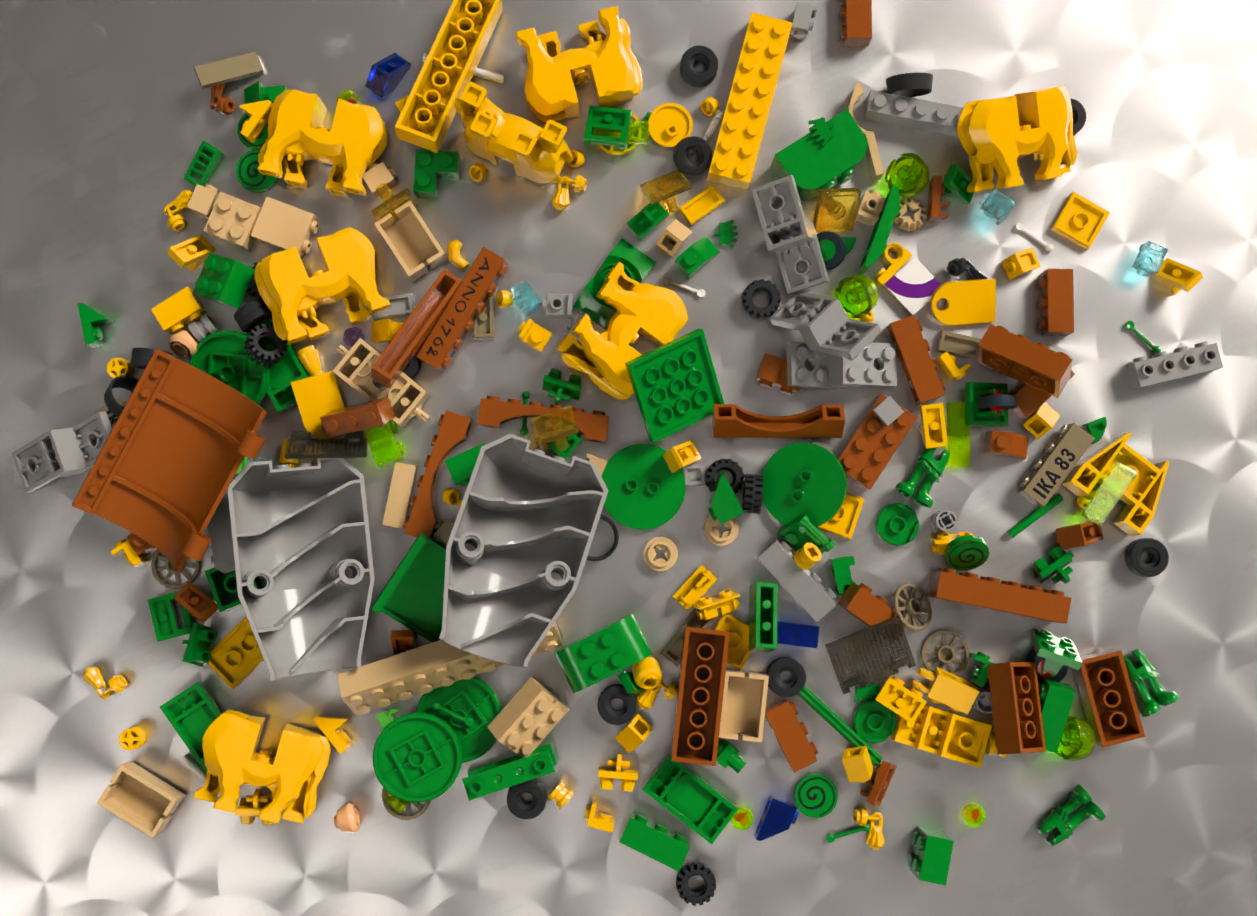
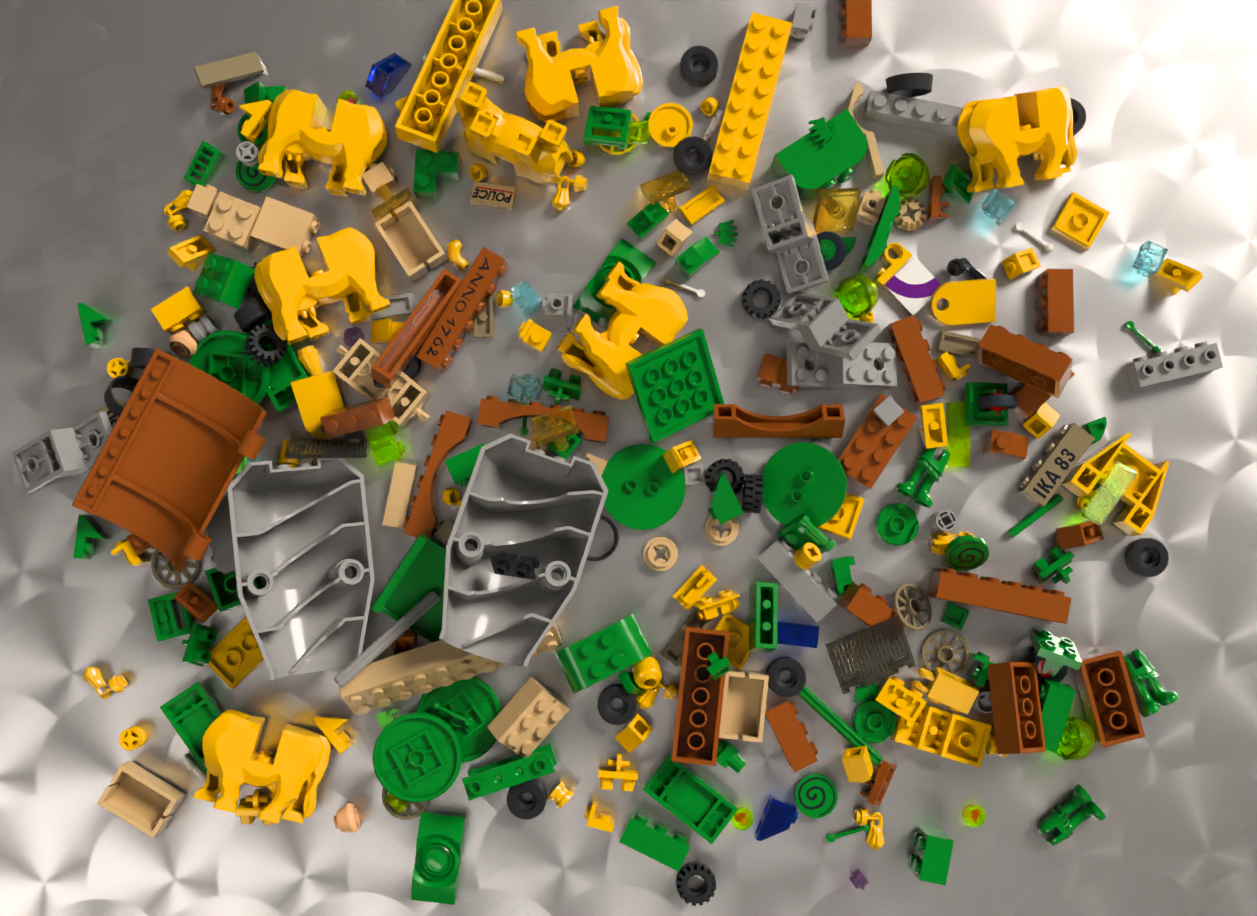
none -> green slope [73,515,110,559]
none -> light grey wheel [236,141,260,167]
none -> light grey axle [334,591,440,687]
none -> green slope [411,811,465,905]
none -> tan tile [470,181,516,210]
none -> black hinge [490,552,540,580]
none -> clear light blue brick [507,374,543,404]
none -> green tile [707,652,733,681]
none -> clear purple plate [849,868,869,890]
none -> green tile [940,602,970,631]

